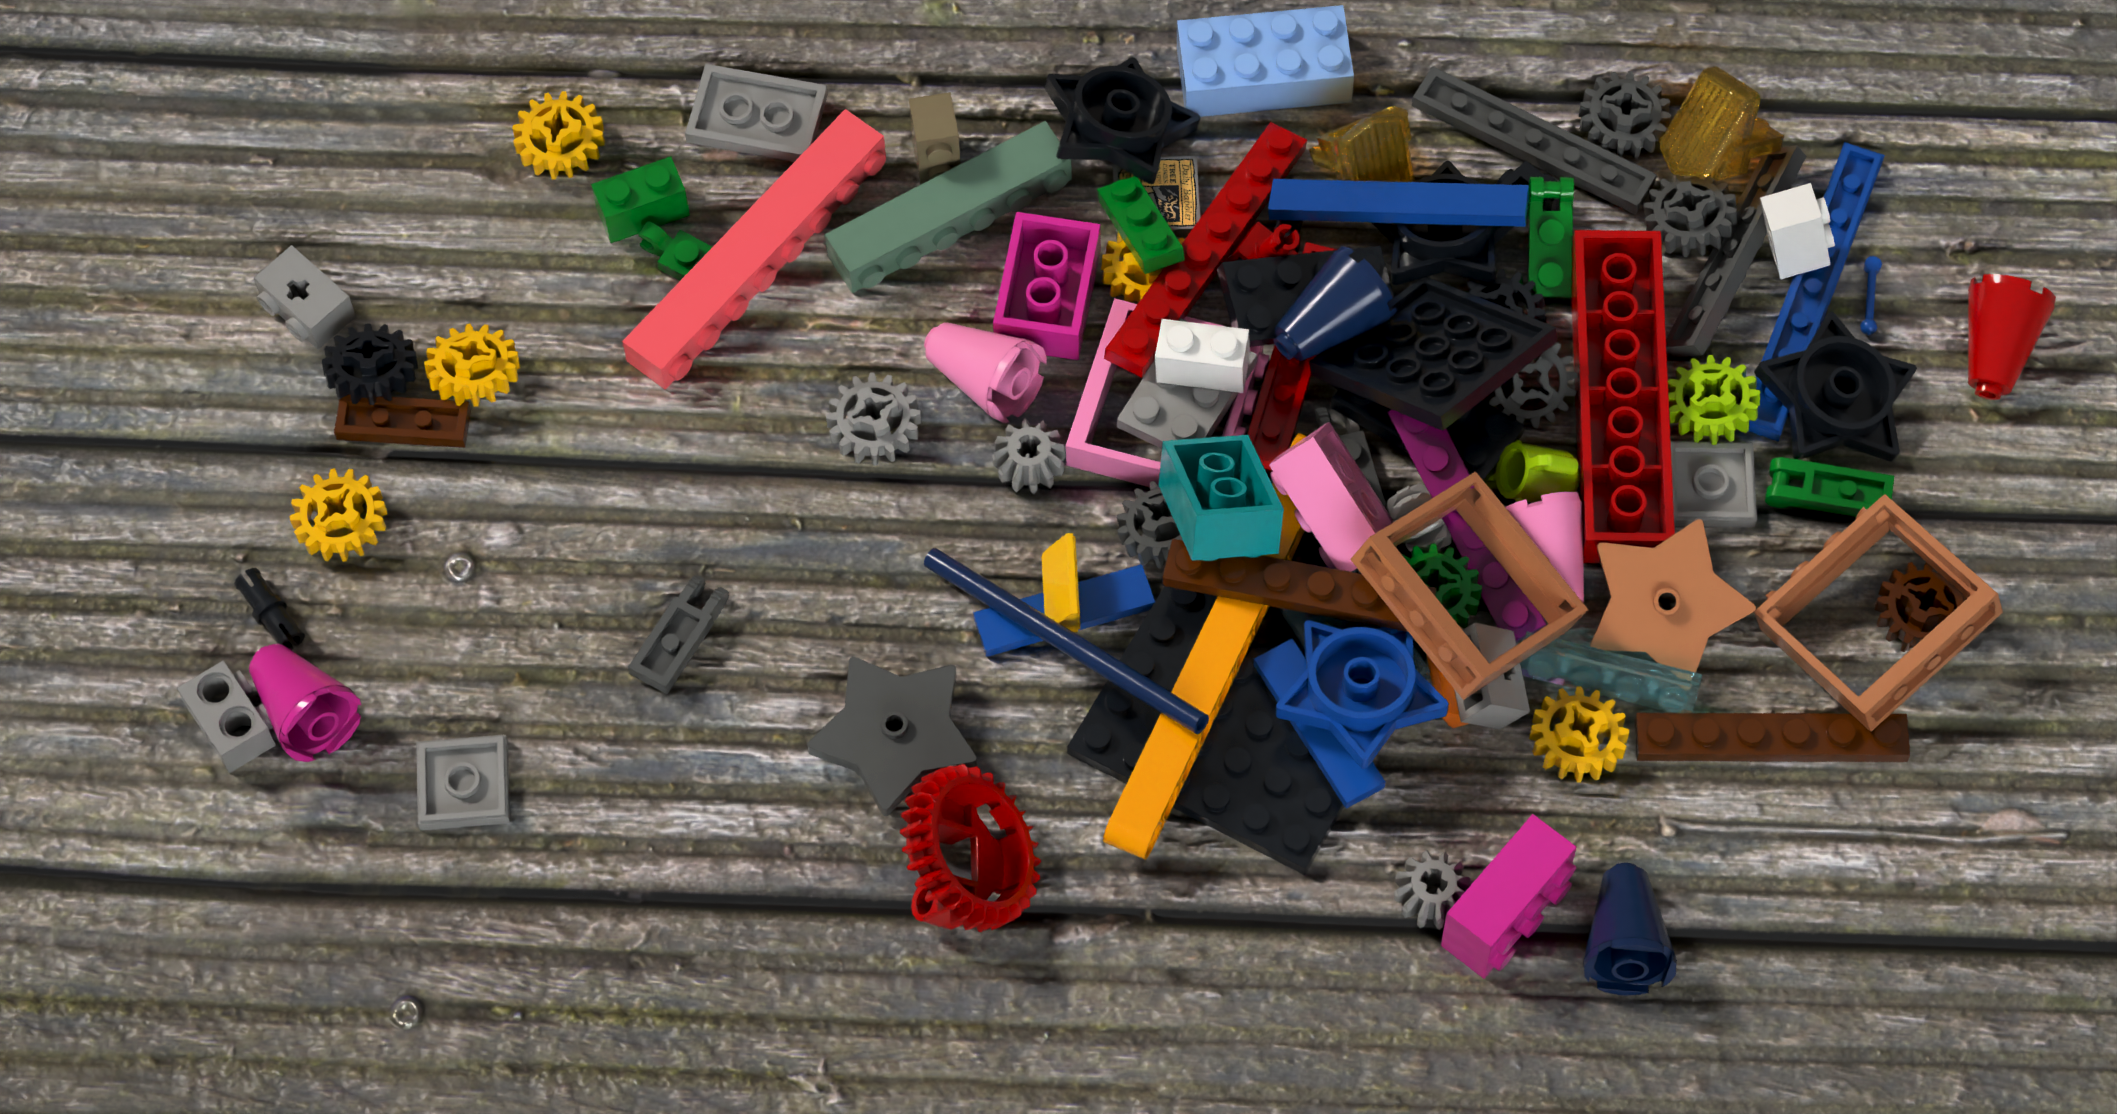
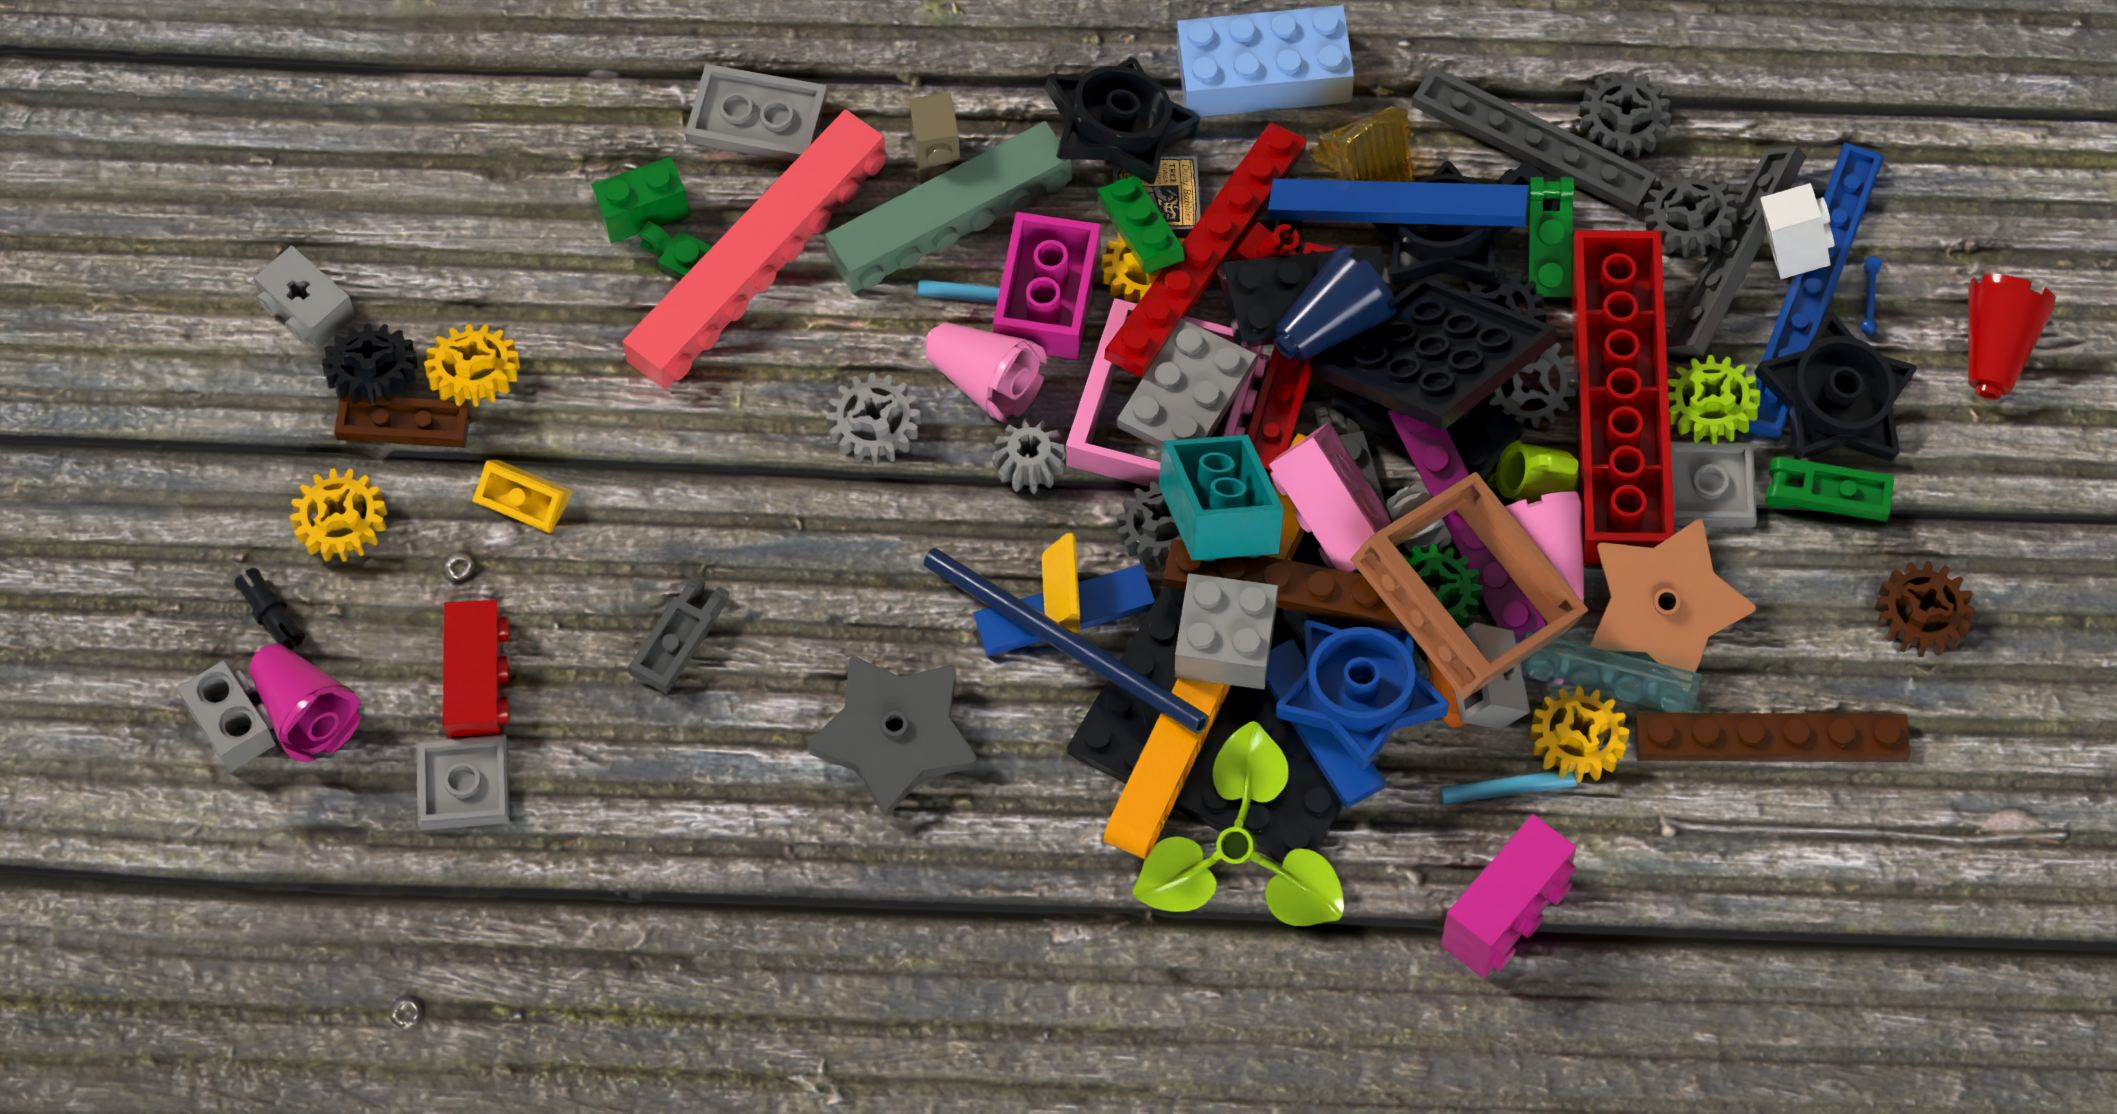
yellow gear [512,91,605,180] -> none
red piece [900,764,1041,932] -> none
white brick [1155,319,1250,393] -> none
light grey gear [1394,849,1472,930] -> none
dark blue cone [1583,863,1677,995] -> none
clear yellow piece [1659,66,1784,181] -> none
nougat window [1754,494,2003,732] -> none
none -> red brick [443,600,511,739]
none -> yellow slope [472,460,573,533]
none -> medium azure bar [918,279,1000,304]
none -> lime plant [1133,721,1344,926]
none -> light grey brick [1175,573,1278,689]
none -> medium azure bar [1440,770,1577,805]

